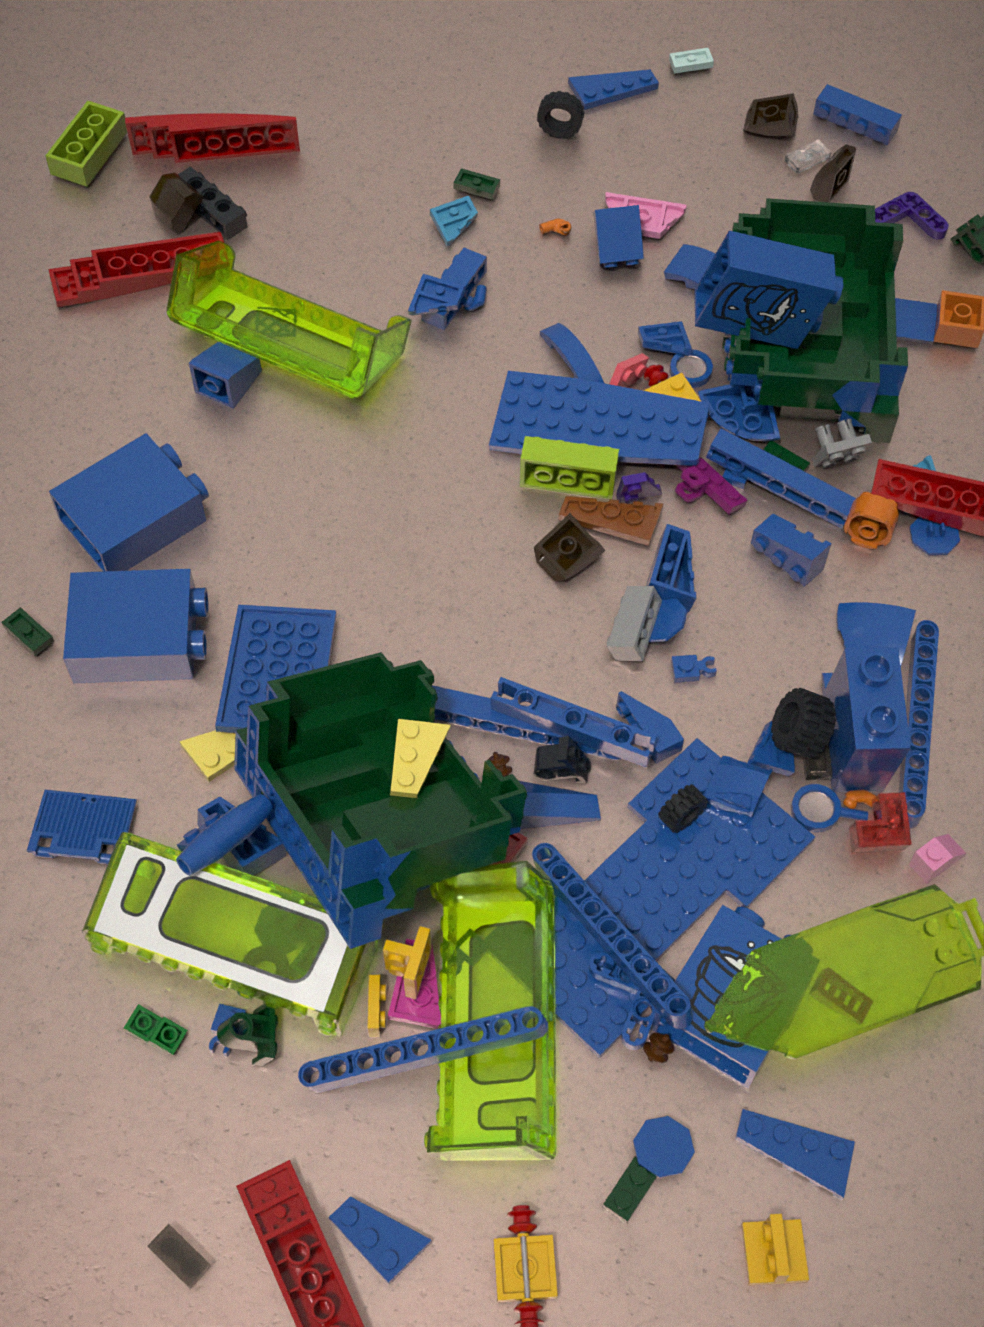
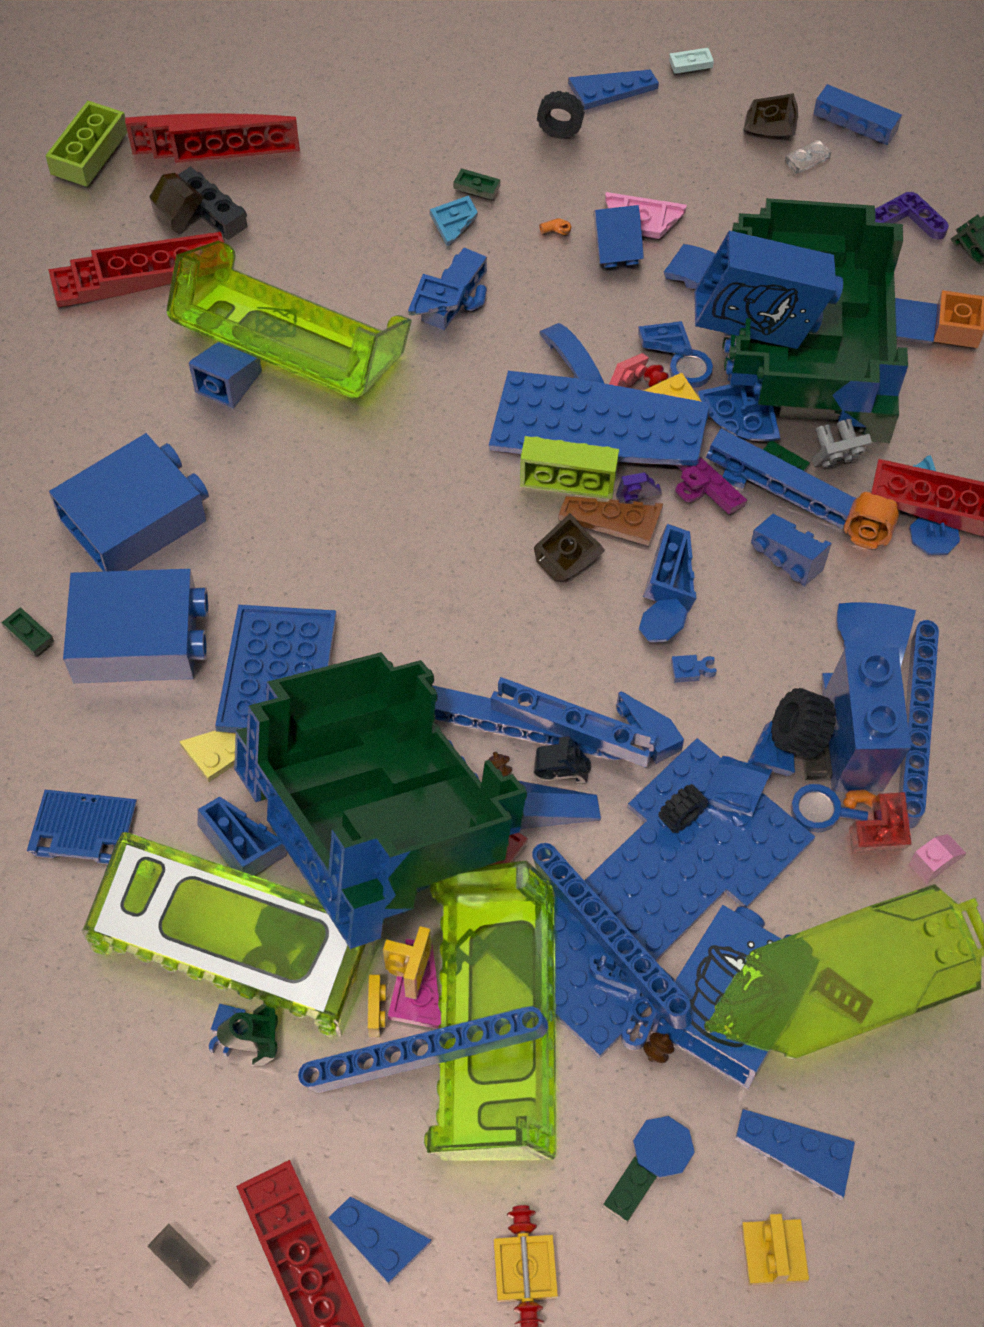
green slope [122,1004,188,1056] -> none
blue plate [176,794,273,876] -> none
light yellow wing [390,719,451,798] -> none
light grey brick [607,586,662,661] -> none
dark brown slope [810,144,856,202] -> none

